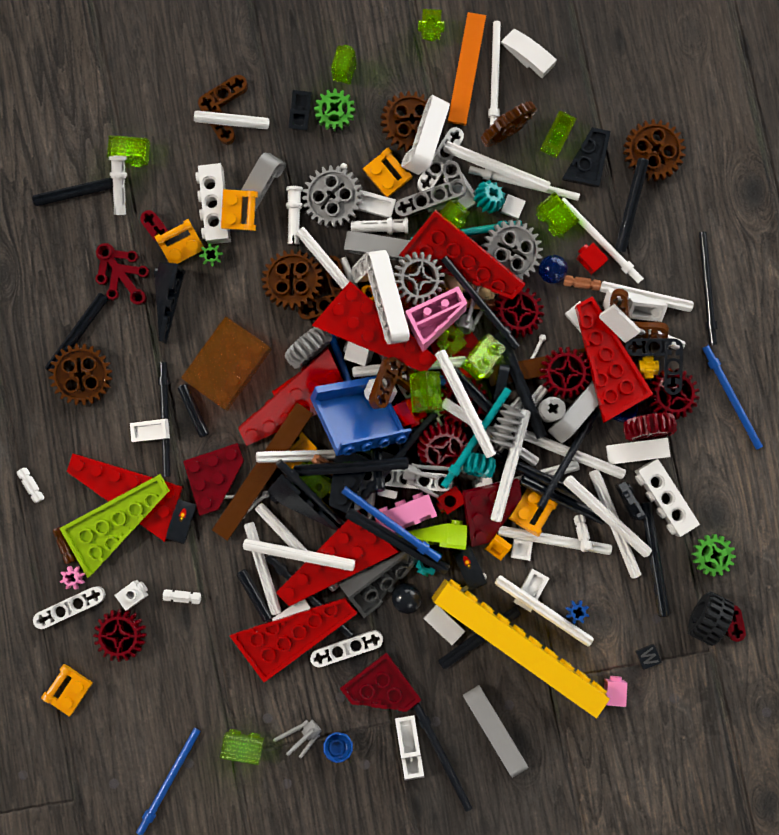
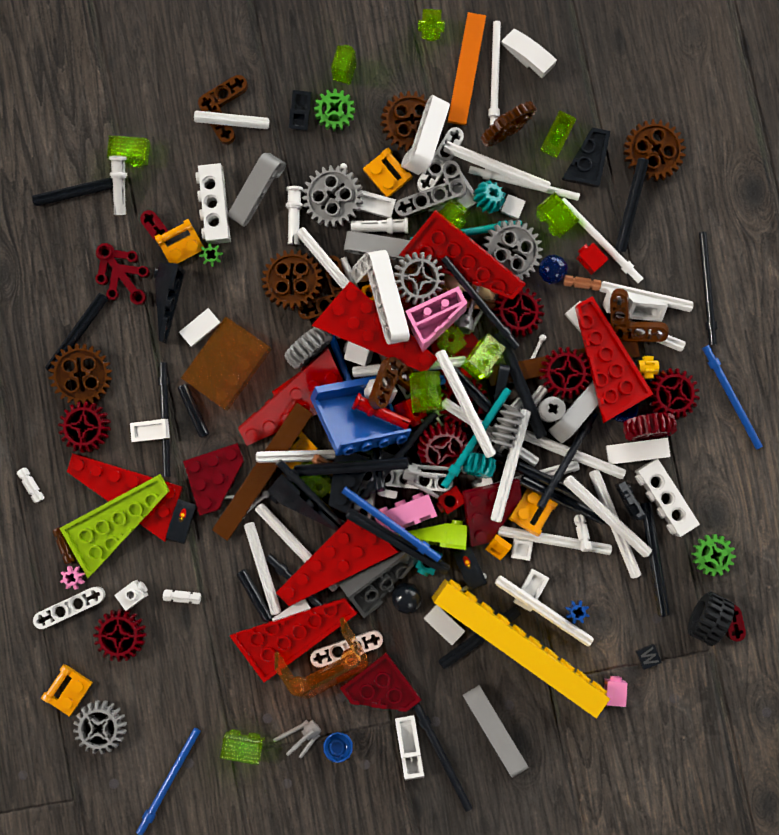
light orange plate [221,189,258,231] -> none
white axle [243,539,355,571] -> none
white tile [599,304,640,343] -> none
black beam [625,338,683,395] -> none
none -> dark red gear [58,401,111,453]
none -> light grey gear [73,700,127,754]
none -> white tile [179,308,221,347]
none -> clear orange windscreen [275,617,368,699]
none -> red pin [352,393,411,429]

